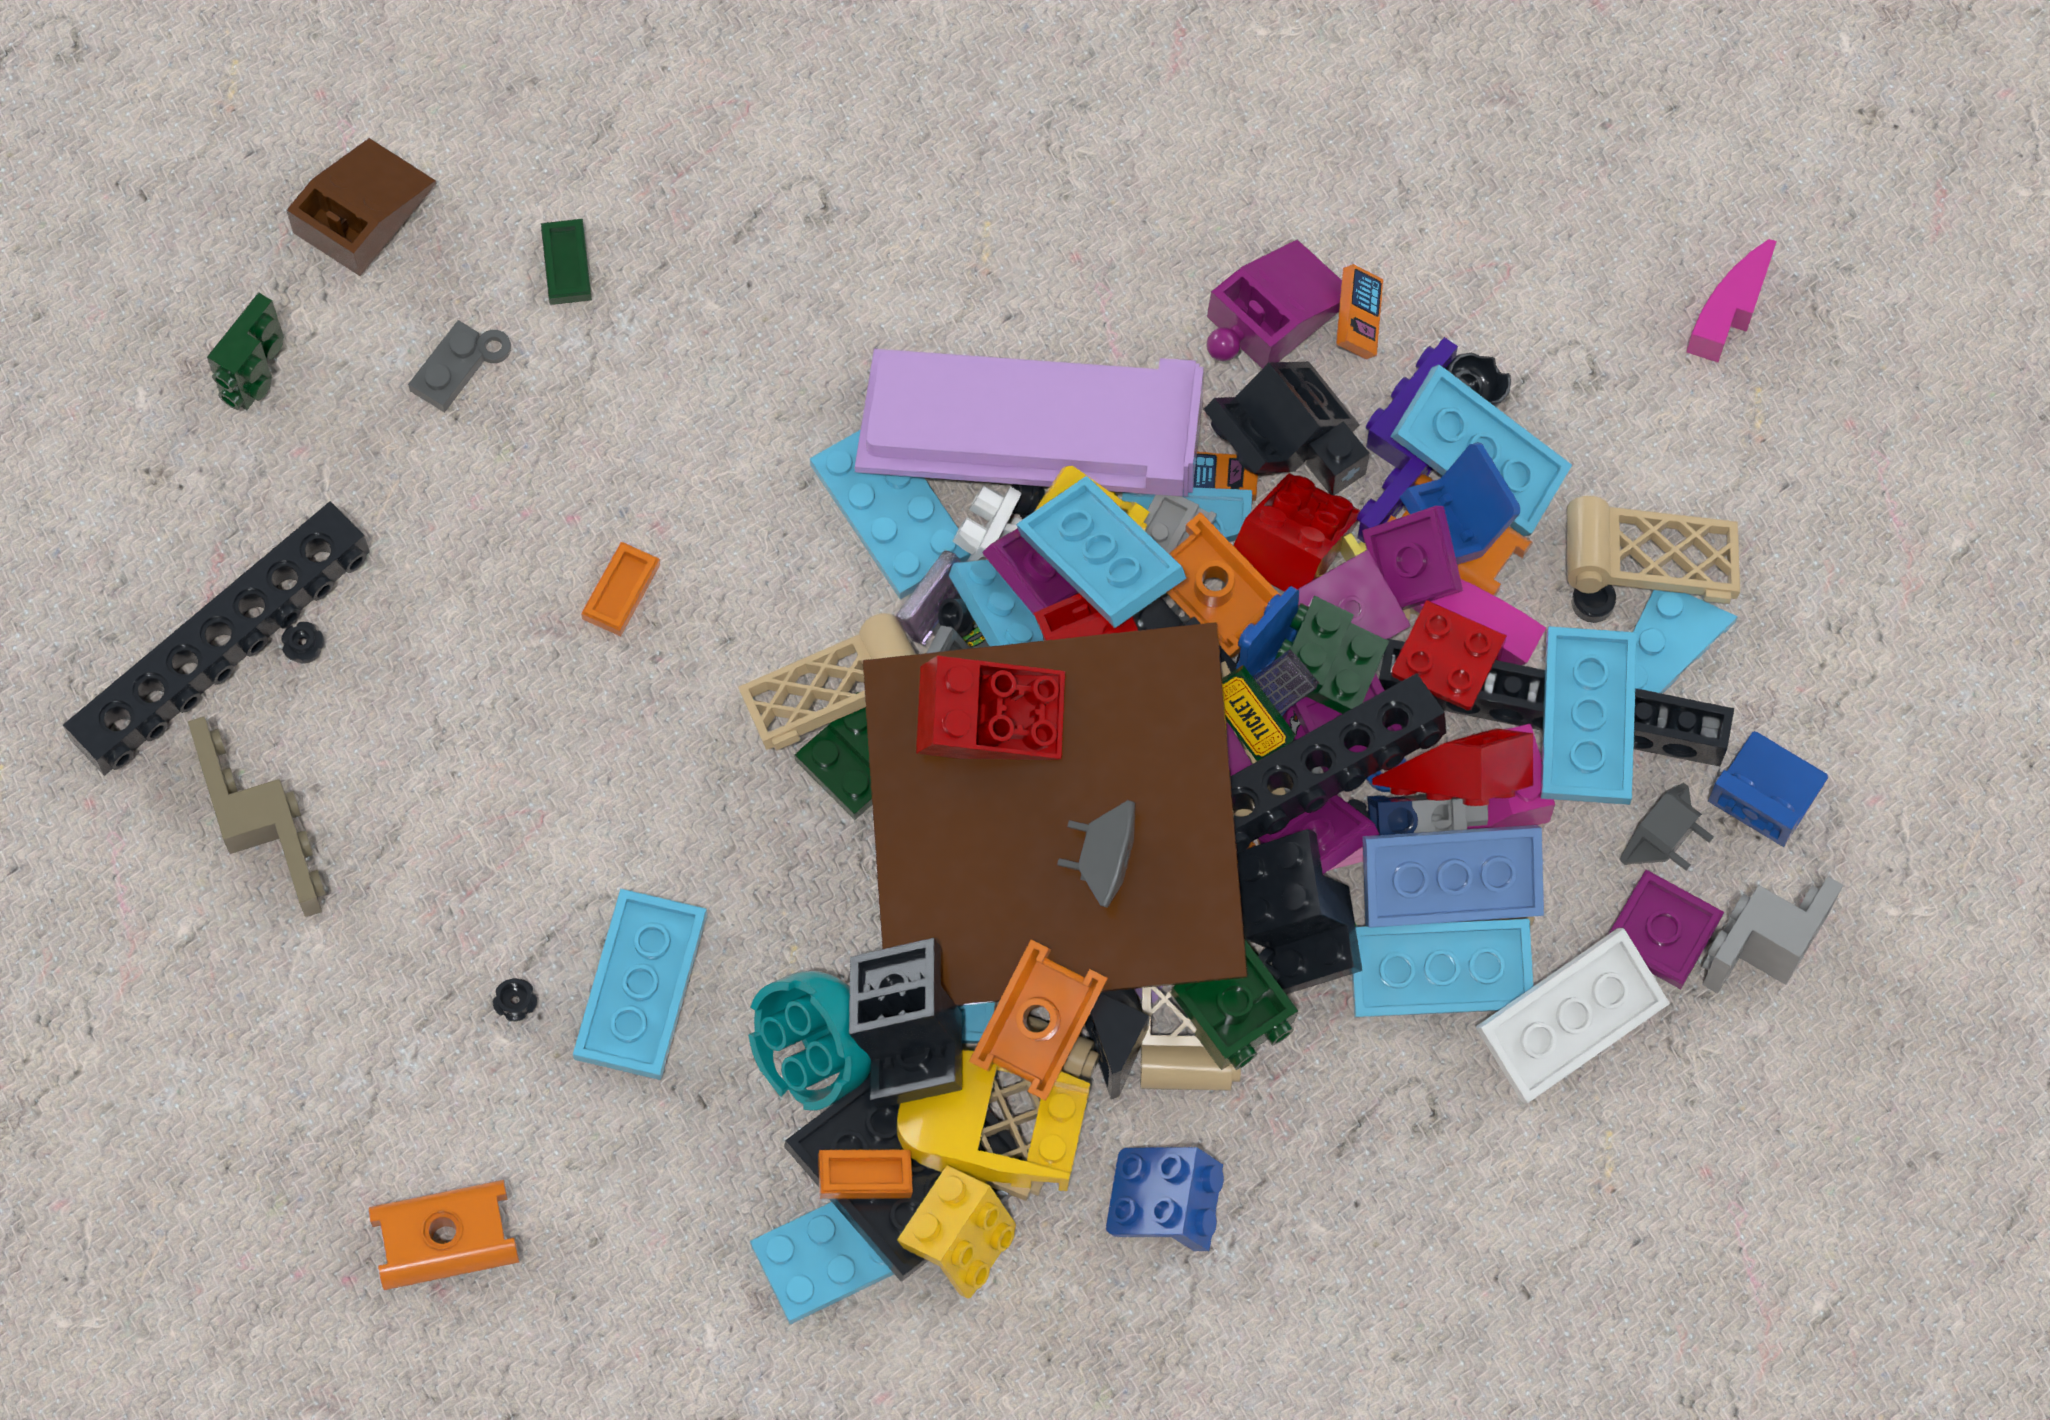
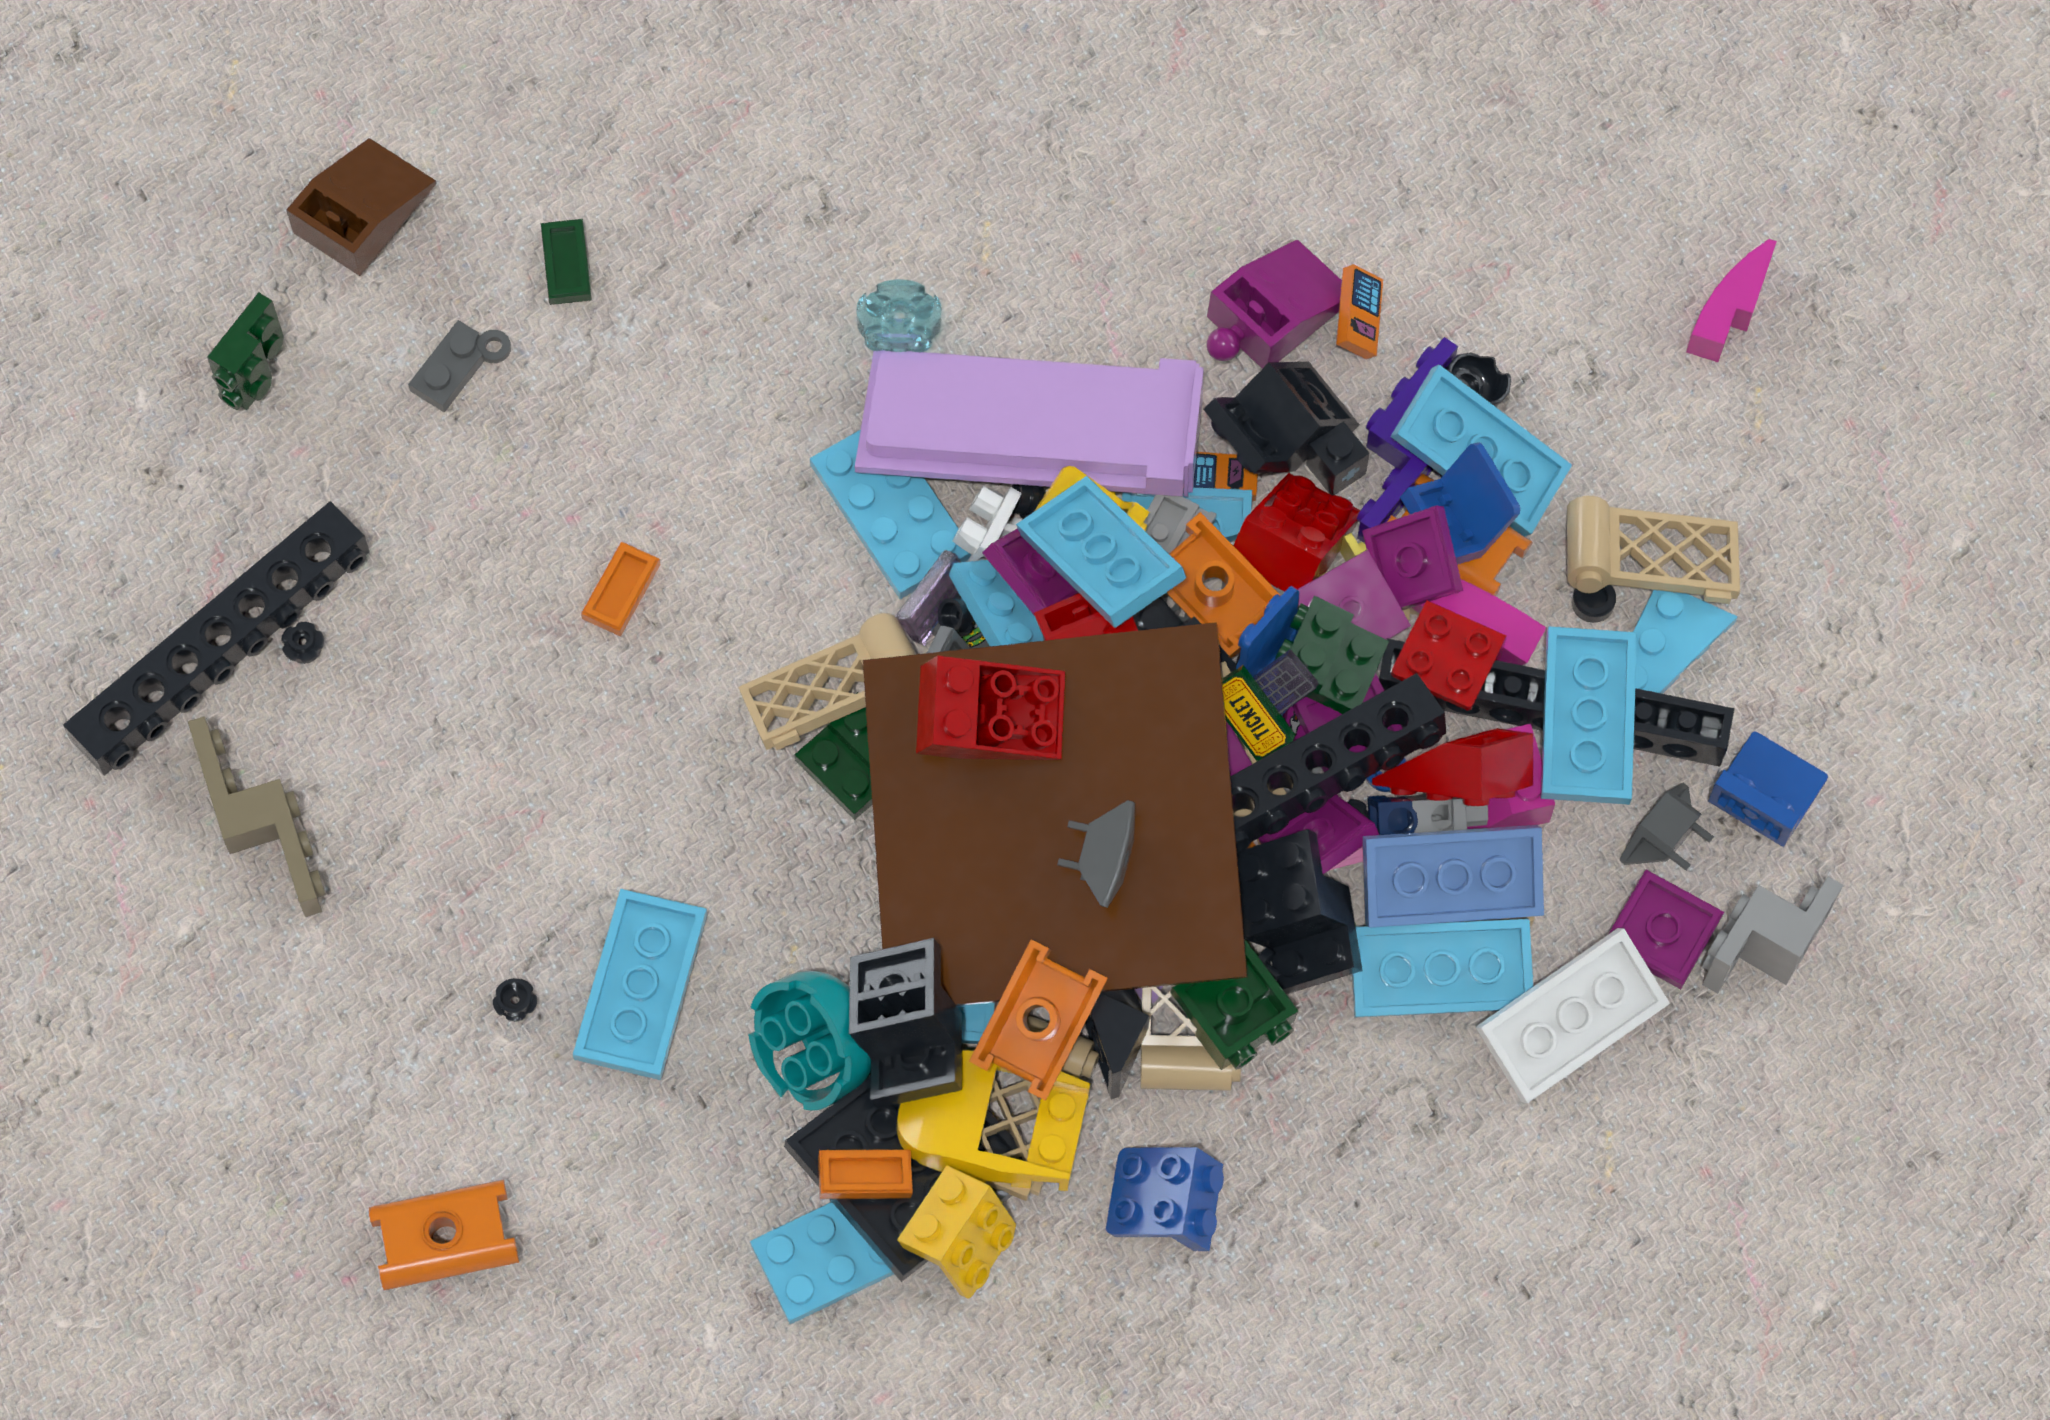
none -> clear light blue plate [856,279,942,352]

